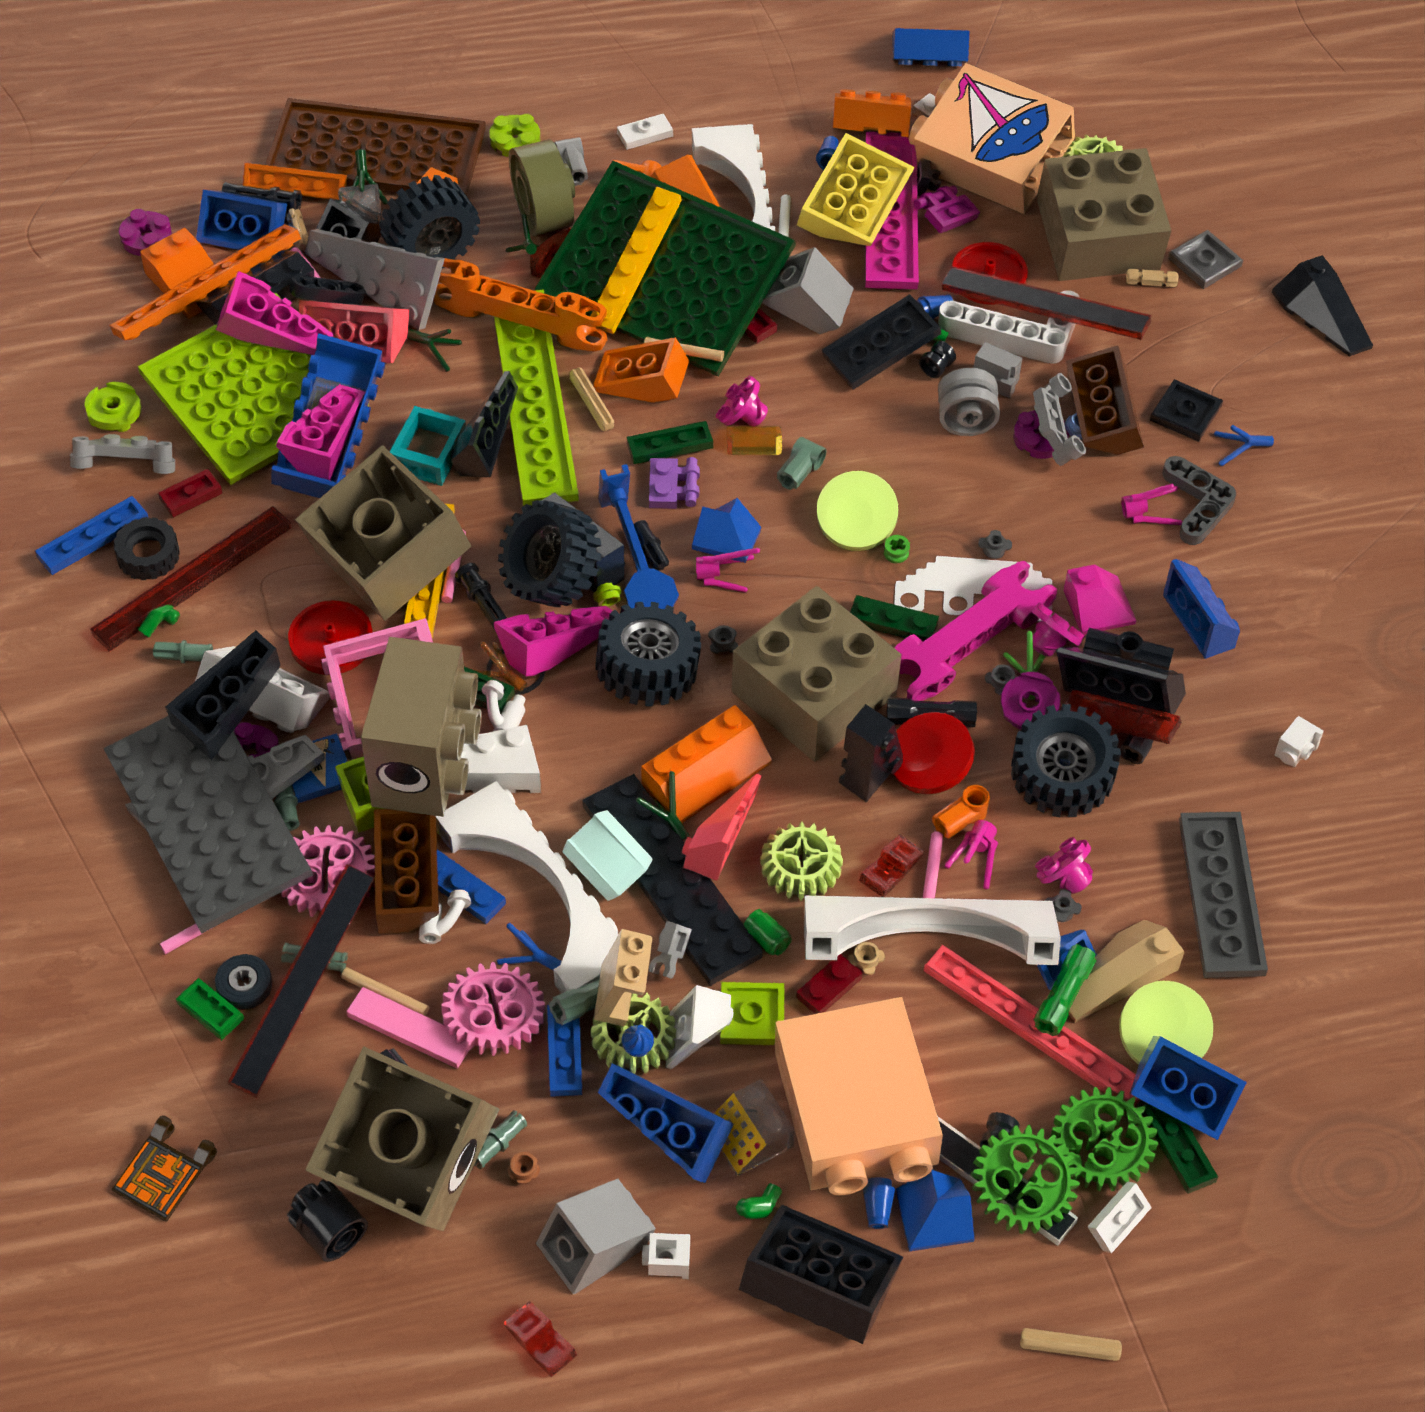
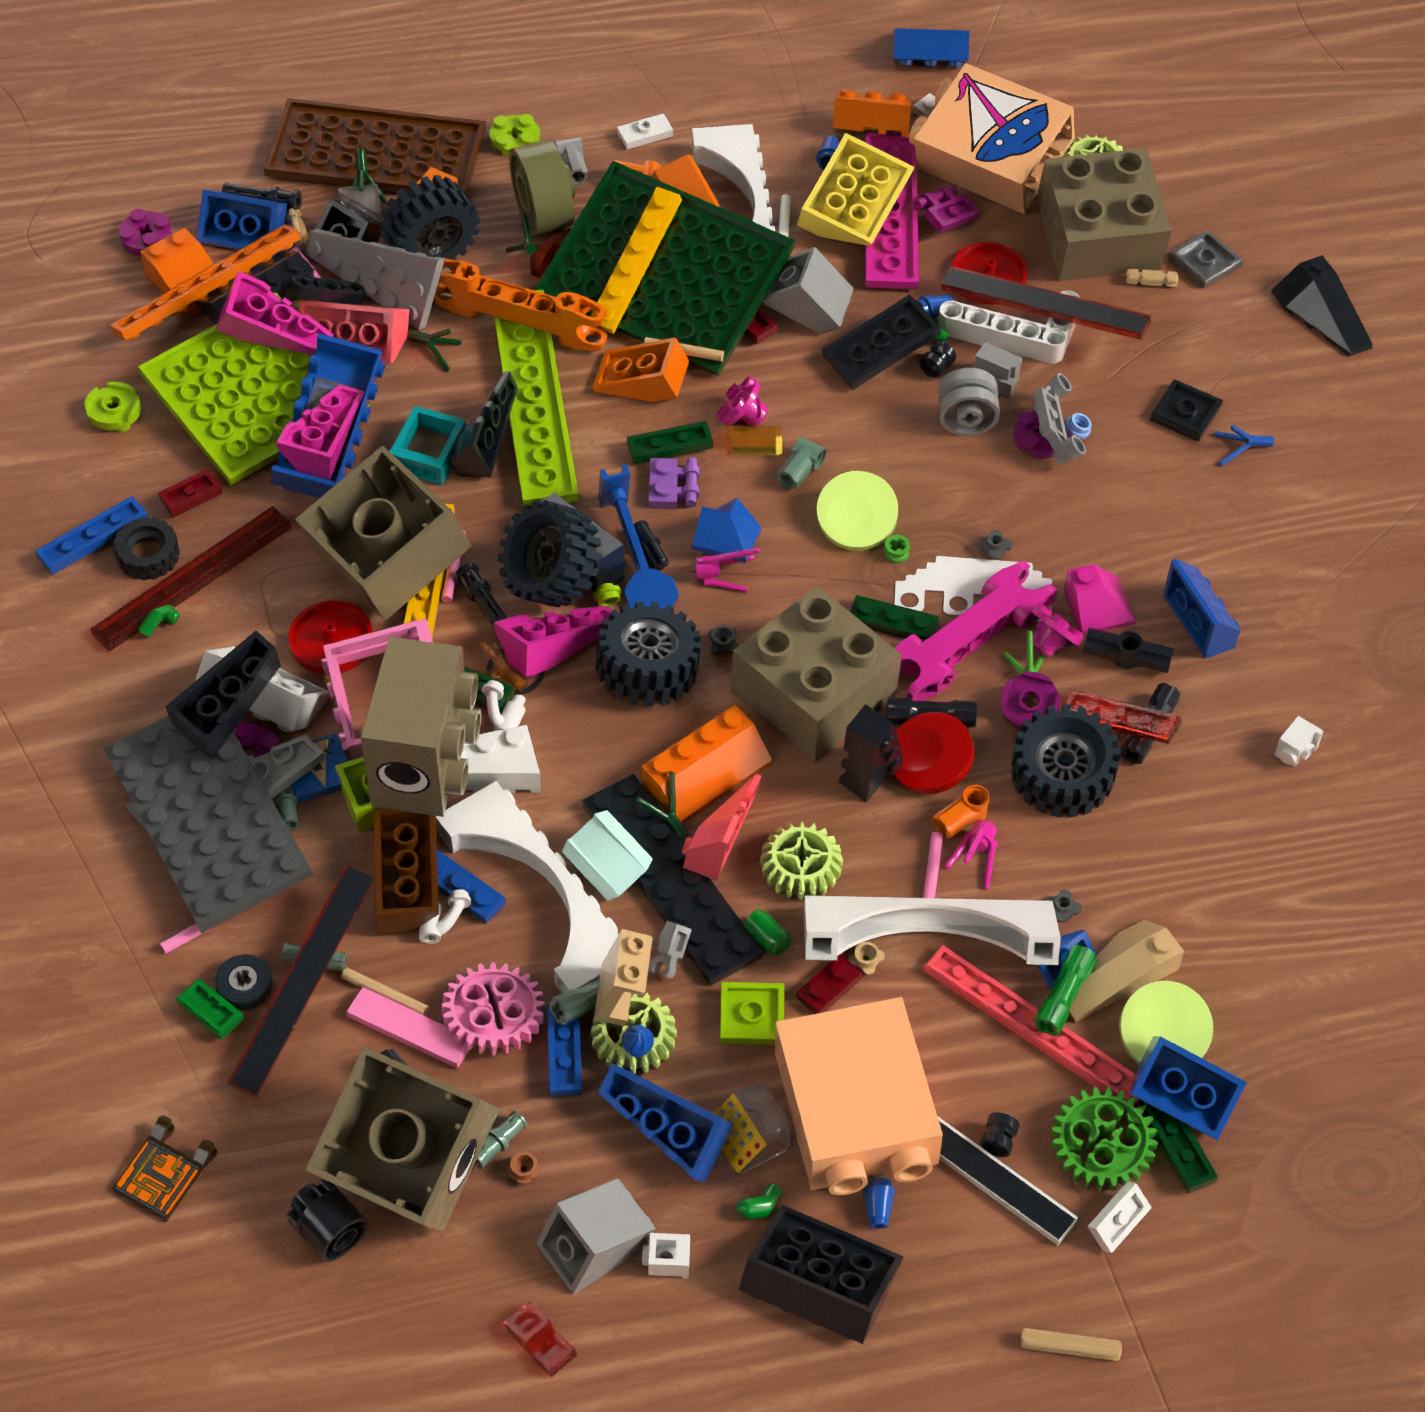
light grey plate [70,434,176,474] -> none
sand green axle [153,640,213,664] -> none
orange tile [243,163,347,201] -> none
bright pink gear [281,825,375,917] -> none
blue plant [497,923,562,971] -> none
tan axle [569,367,614,432] -> none
white slope [666,985,733,1069] -> none
clear red slope [859,834,924,897] -> none
blue slope [896,1170,975,1252] -> none
black tile [917,159,941,196] -> none
bright green gear [971,1125,1080,1234] -> none
dark grey plate [985,665,1016,695] -> none
dark pink plate [1035,837,1093,894] -> none
black slope [1057,647,1186,719] -> none
reddish brown slope [1066,345,1144,455] -> none
dark pink plant [1121,484,1183,525] -> none
dark grey beam [1162,456,1236,545] -> none
dark grey plate [1179,812,1268,978] -> none

